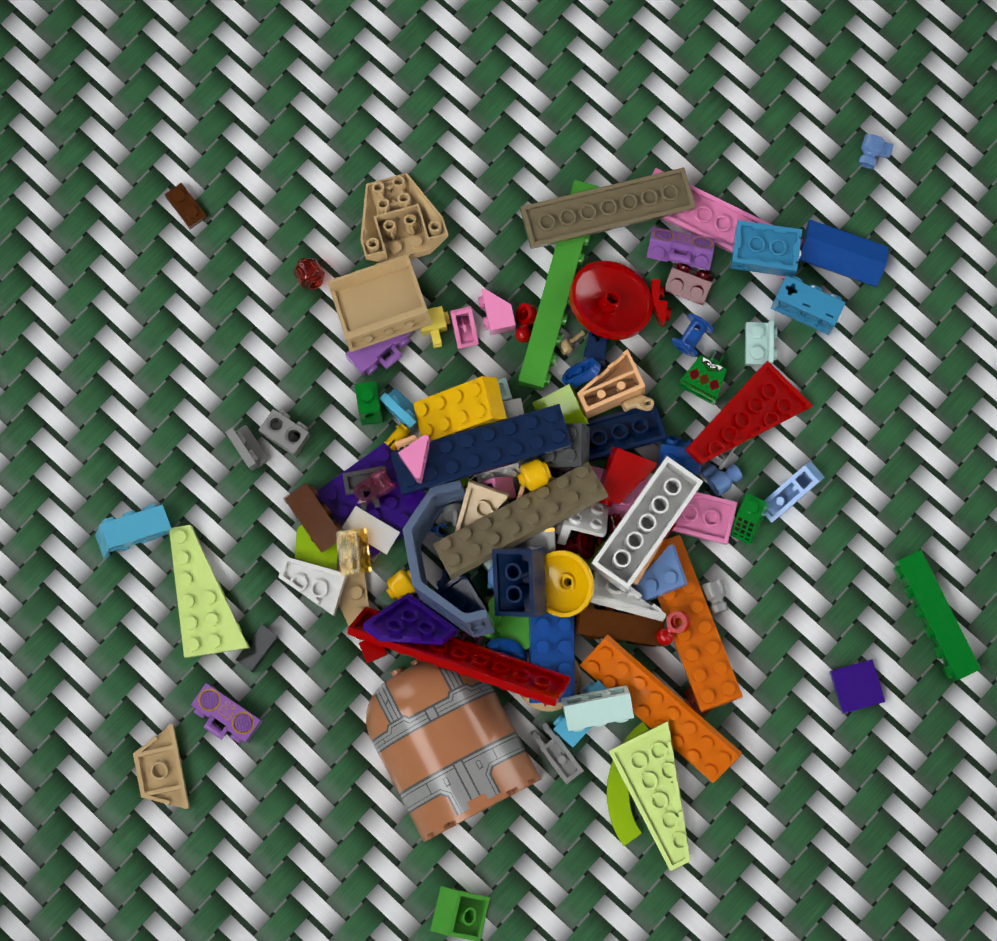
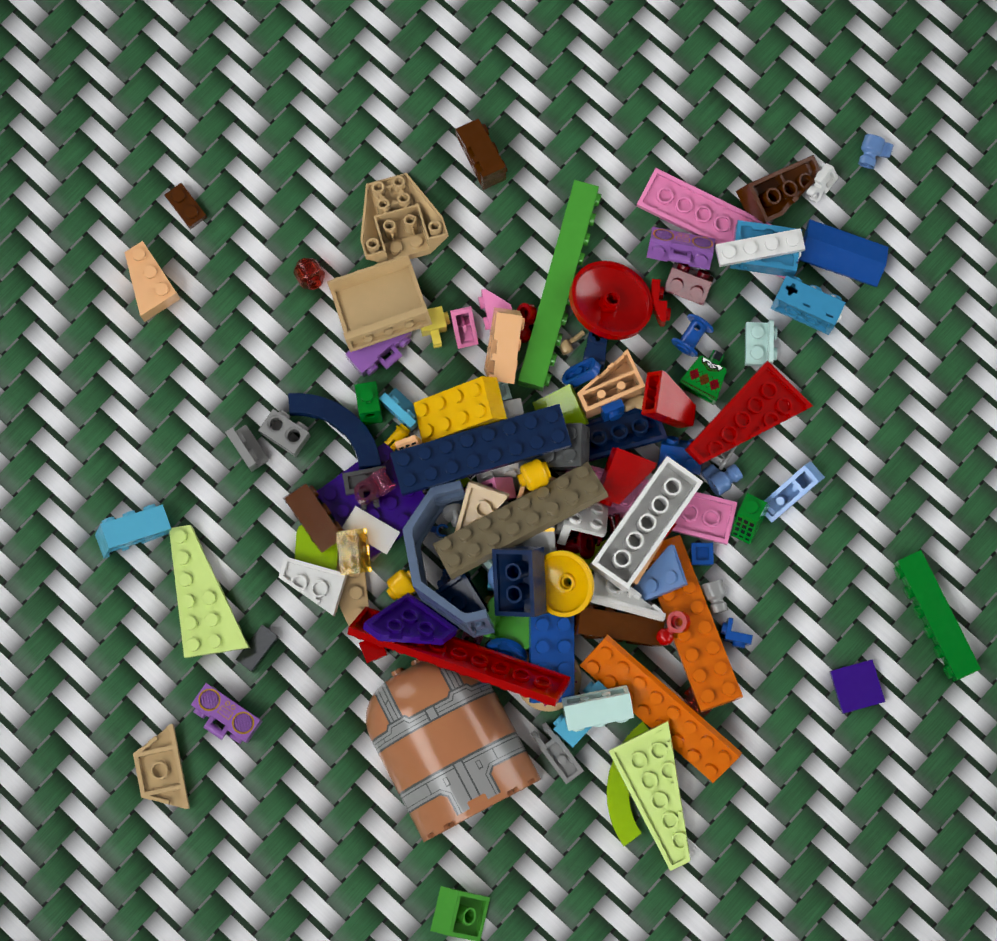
bright pink slope [398,435,430,483] -> none
dark tan plate [520,167,696,249] -> none
none -> light nougat wedge [125,241,180,322]
none -> dark blue tile [288,393,381,469]
none -> reddish brown wedge [455,119,508,190]
none -> light nougat wedge [484,307,525,384]
none -> blue plate [601,398,624,422]
none -> red slope [641,370,696,428]
none -> blue plate [691,543,714,566]
none -> white plate [715,228,805,267]
none -> blue bracket [720,617,753,649]
none -> reddish brown wedge [736,155,820,224]
none -> white plate [806,163,838,203]

